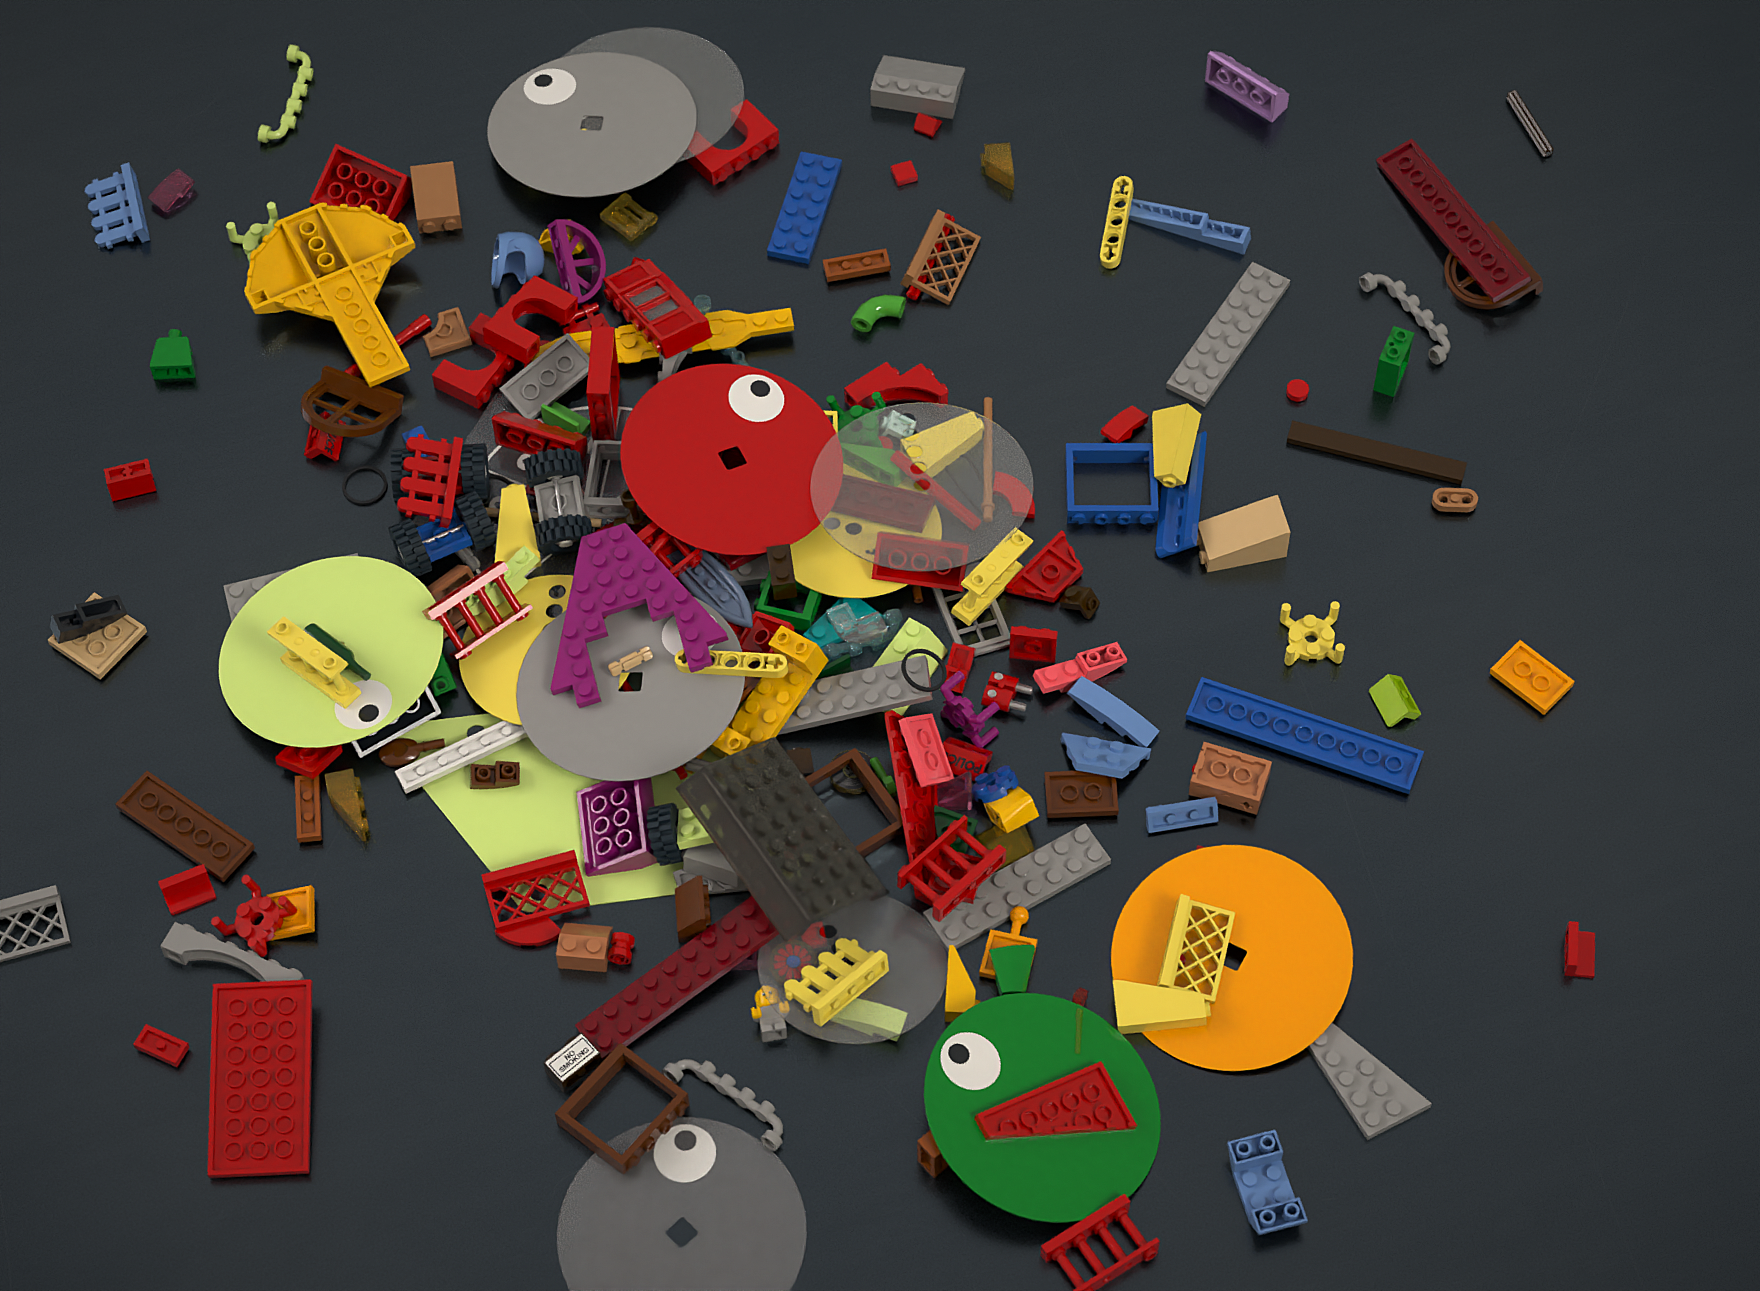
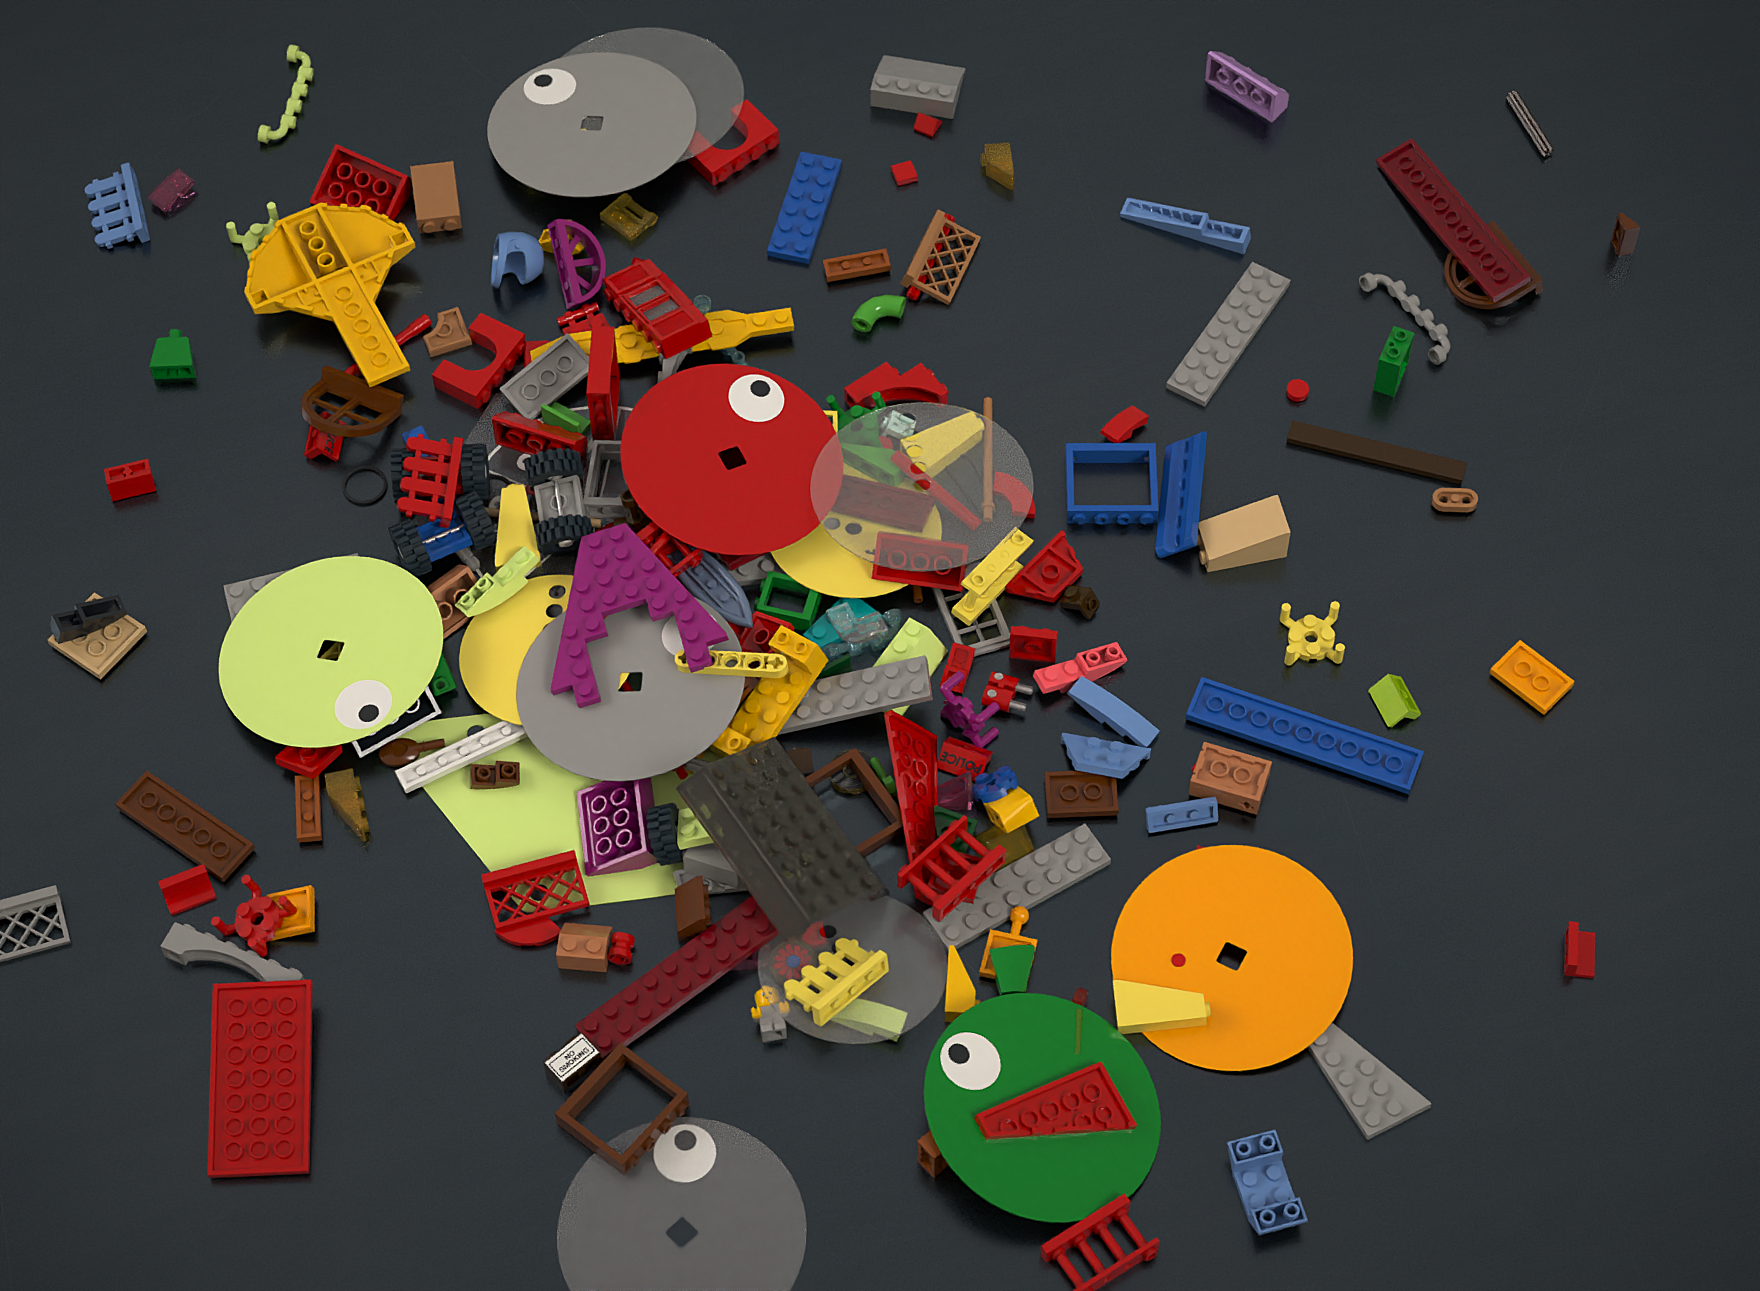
red plate [133,1024,190,1067] -> none
light yellow fence [267,616,362,709] -> none
dark green piece [303,623,371,681] -> none
red fence [422,561,533,660] -> none
red arch [482,275,578,364] -> none
tan axle [608,646,653,676] -> none
light grey bar [662,1059,783,1151] -> none
dark brown brick [767,544,797,600] -> none
coral plate [898,713,955,788] -> none
black piece [901,649,947,692] -> none
light yellow beam [1100,176,1134,269] -> none
light yellow slope [1152,403,1201,488] -> none
light yellow fence [1157,894,1236,1004] -> none
none -> reddish brown slope [1611,212,1640,256]

